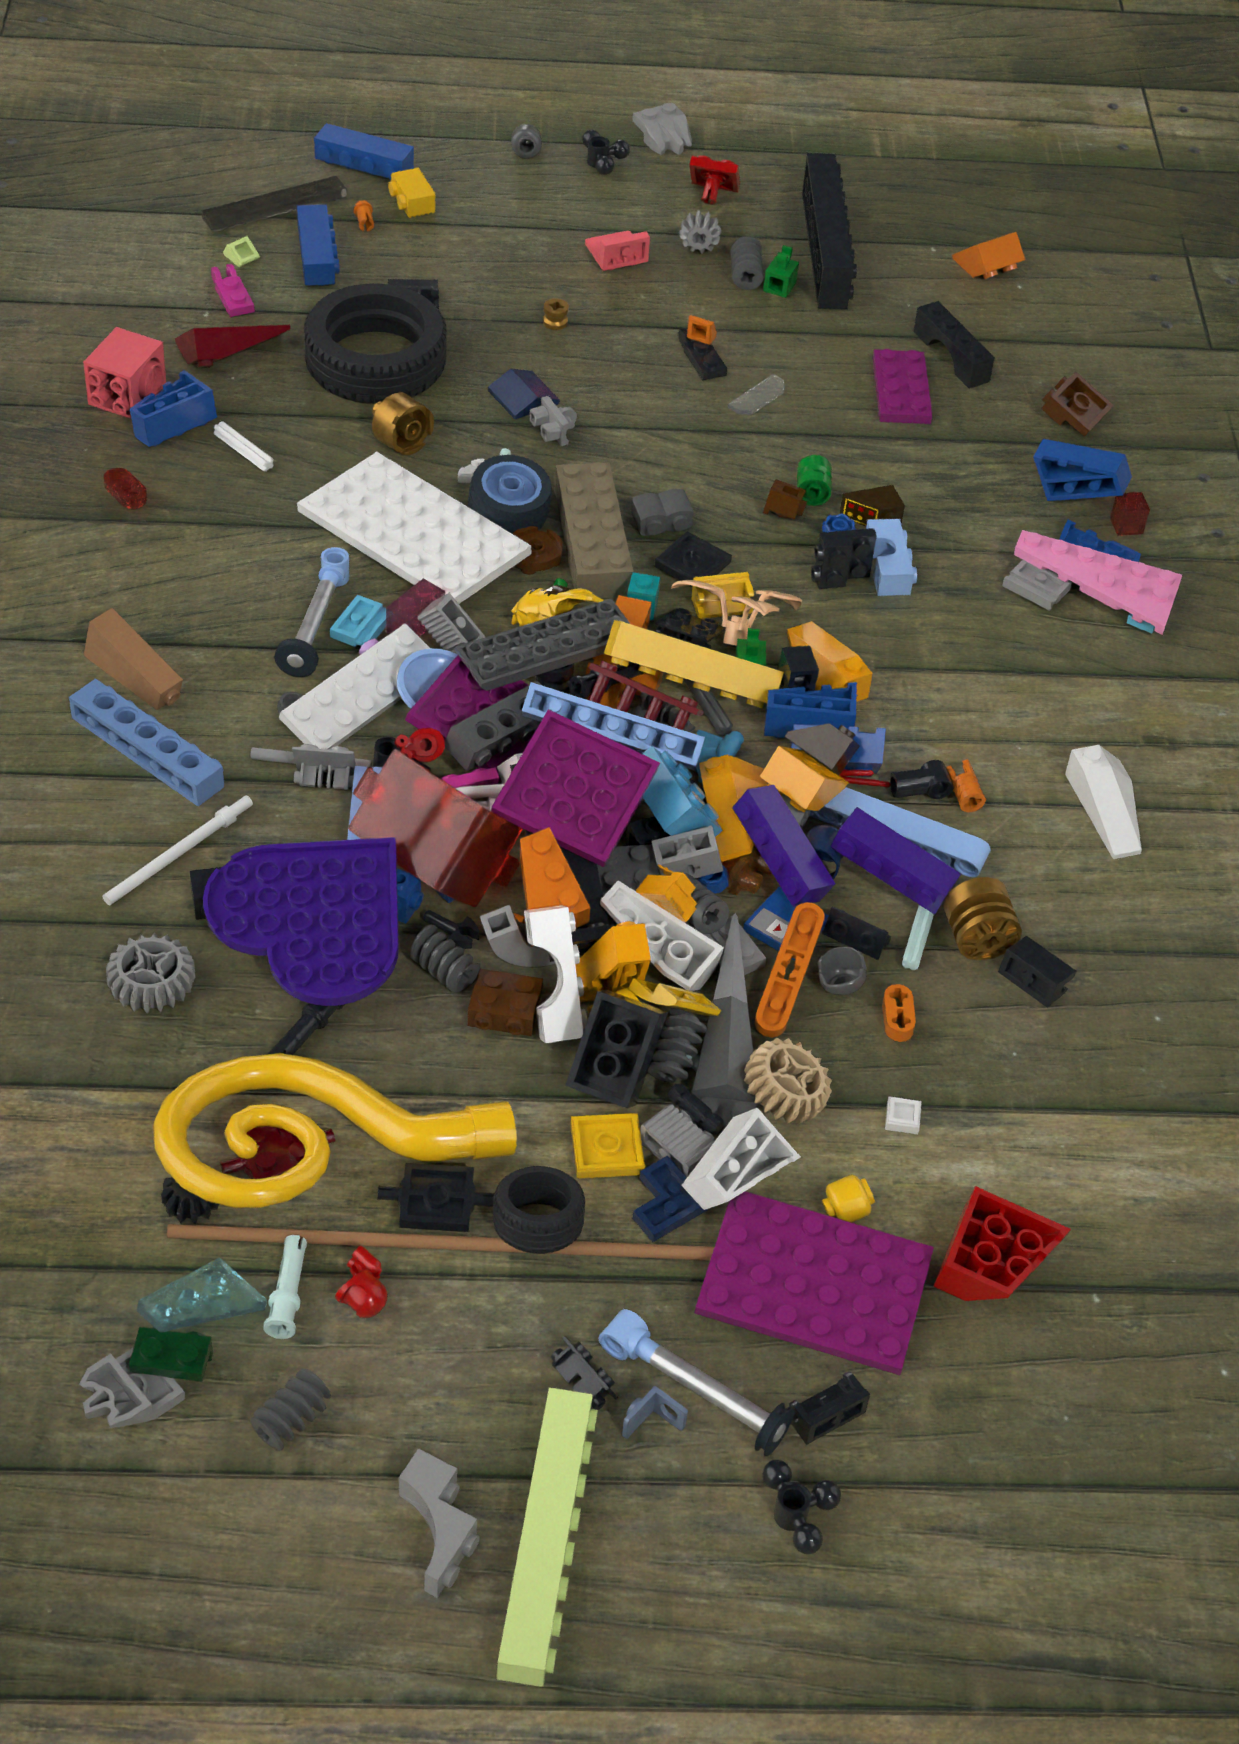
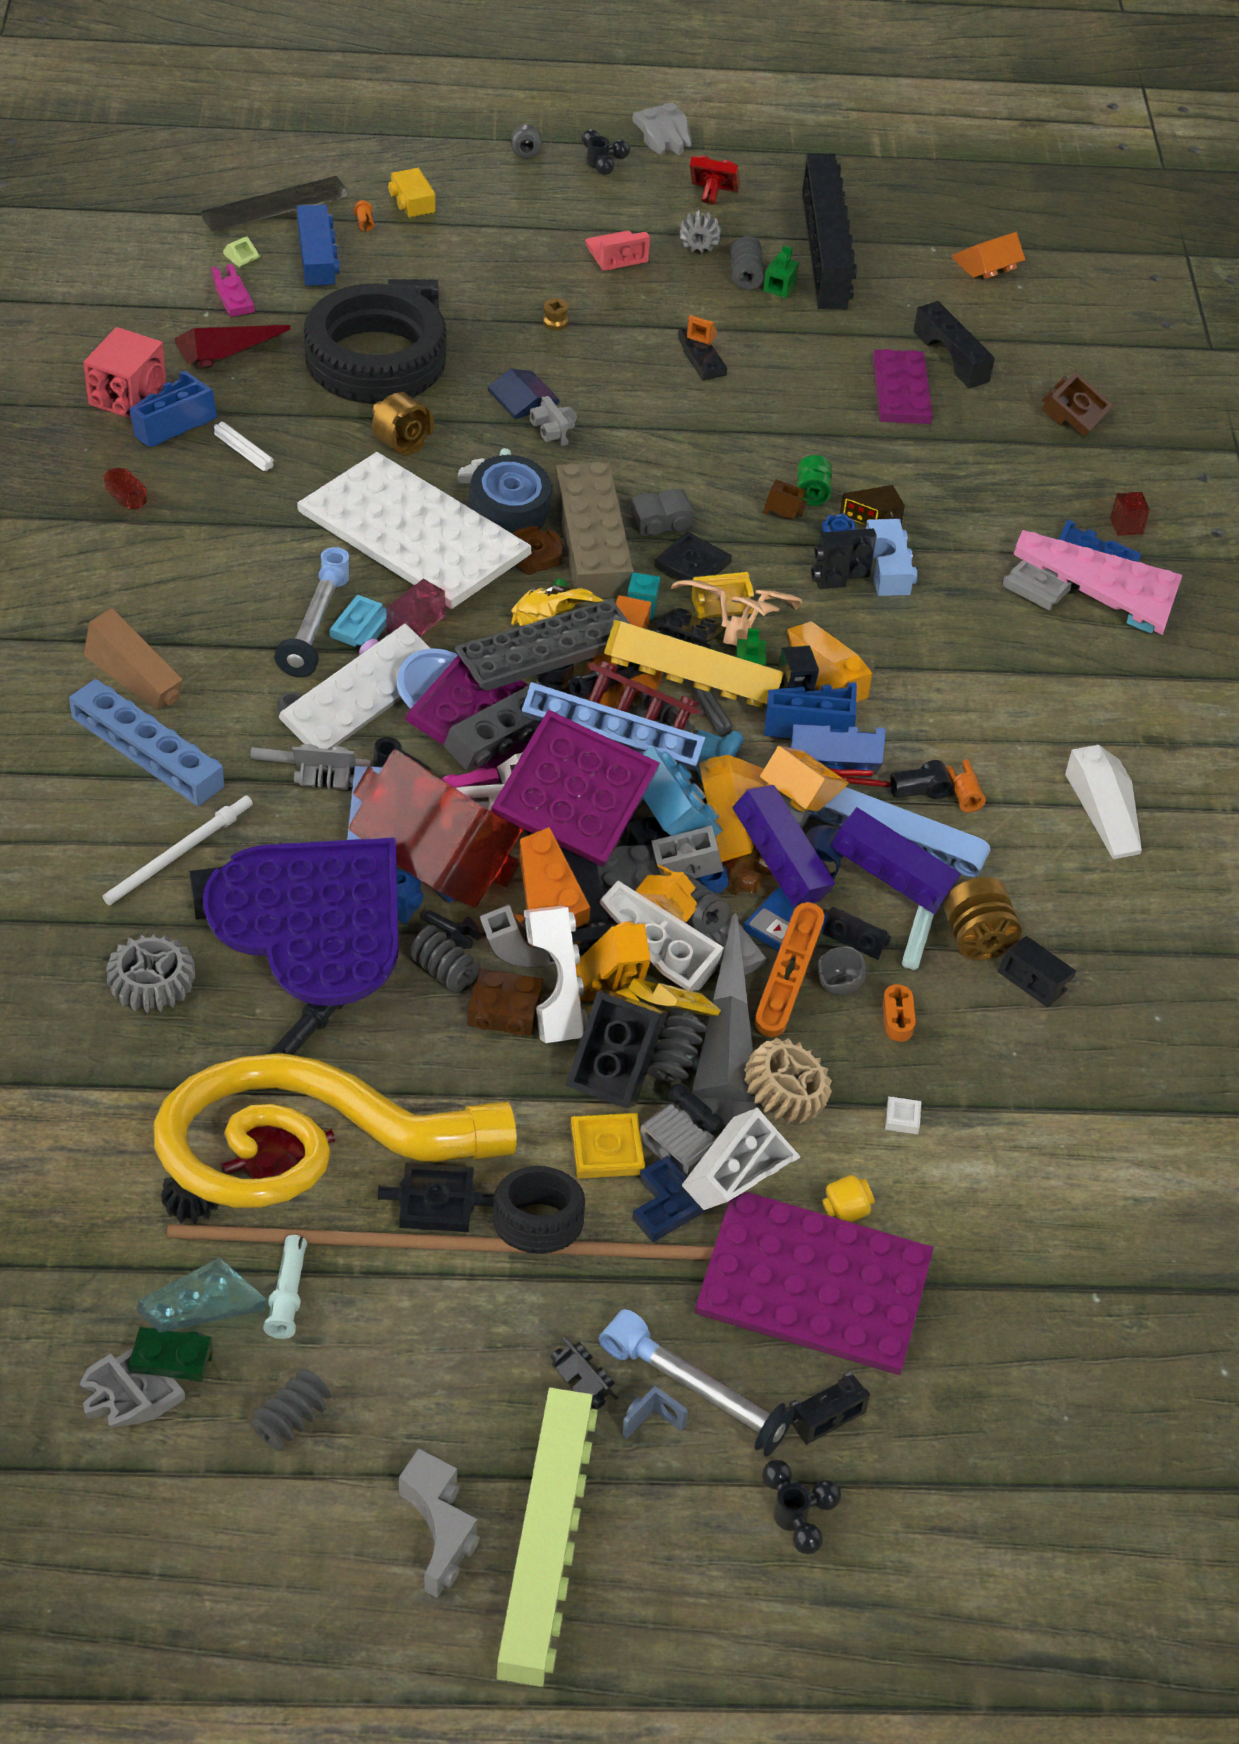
blue brick [314,123,414,179] -> none
red piece [335,1245,388,1319] -> none
red piece [395,728,445,764] -> none
light grey brick [418,592,485,654] -> none
clear piece [728,374,785,415] -> none
slope [785,723,860,775] -> none
red wedge [933,1186,1071,1301] -> none
blue wedge [1033,439,1132,501] -> none

